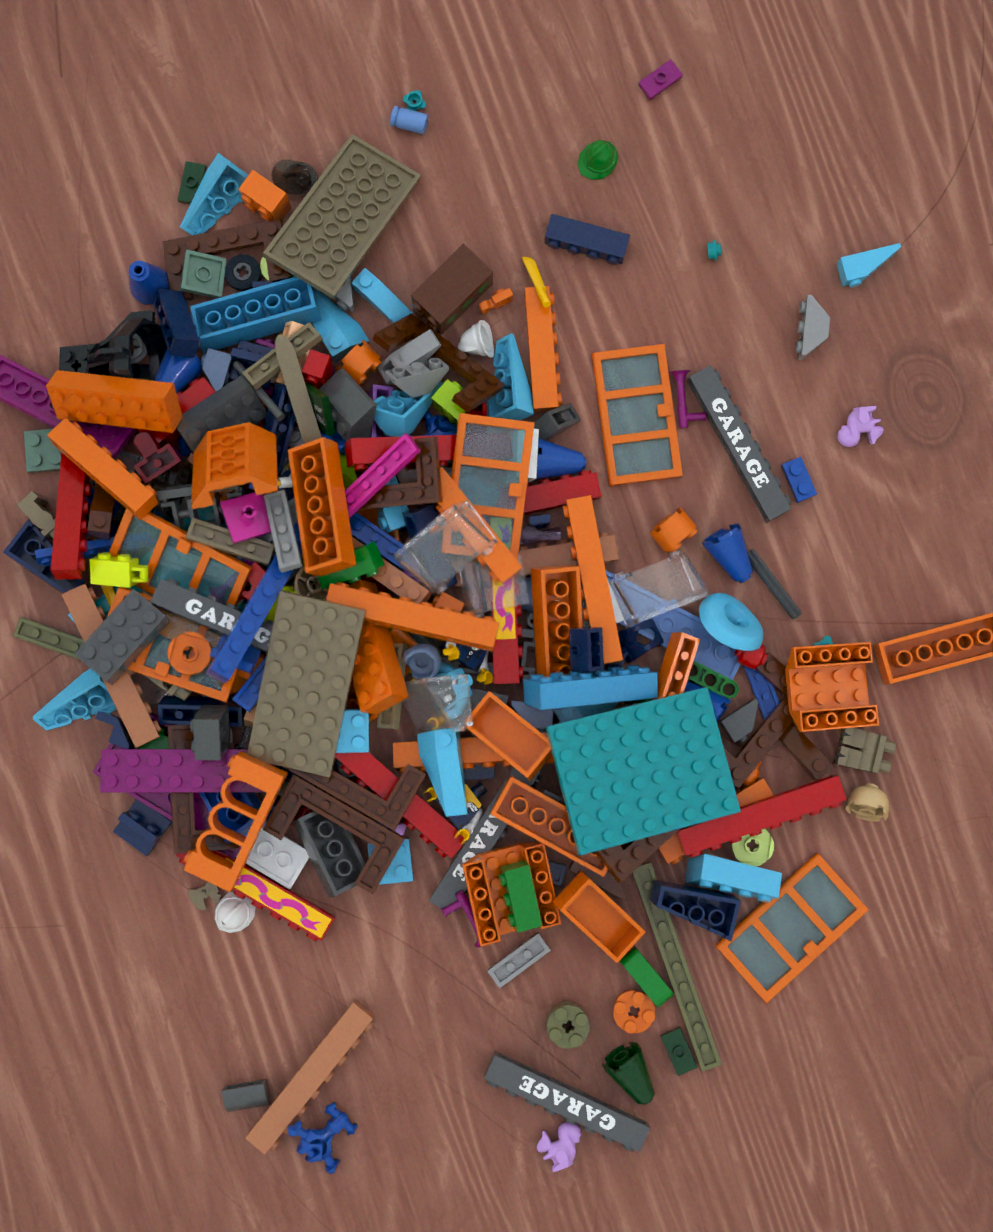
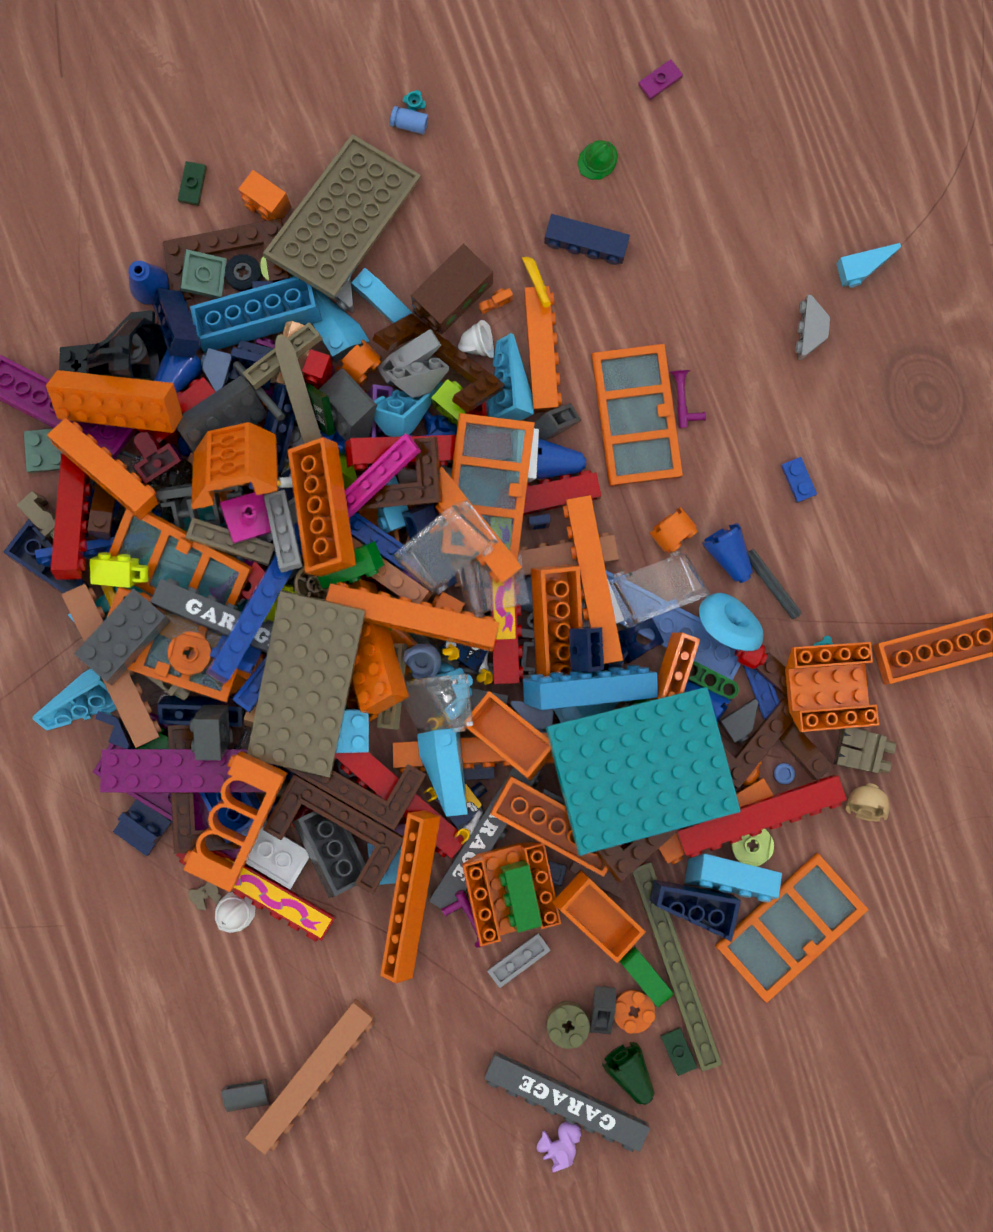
olive tile [13,617,84,660] -> none
medium azure wedge [180,153,249,235] -> none
clear smoke piece [272,160,319,196] -> none
blue piece [287,1102,358,1174] -> none
clear purple plate [520,526,561,544] -> none
dark grey brick [687,365,791,523] -> none
teal plate [708,240,722,260] -> none
lavender animal [837,406,884,447] -> none
none -> orange brick [380,810,440,983]
none -> dark grey slope [590,986,616,1034]
none -> medium blue tile [773,763,795,784]

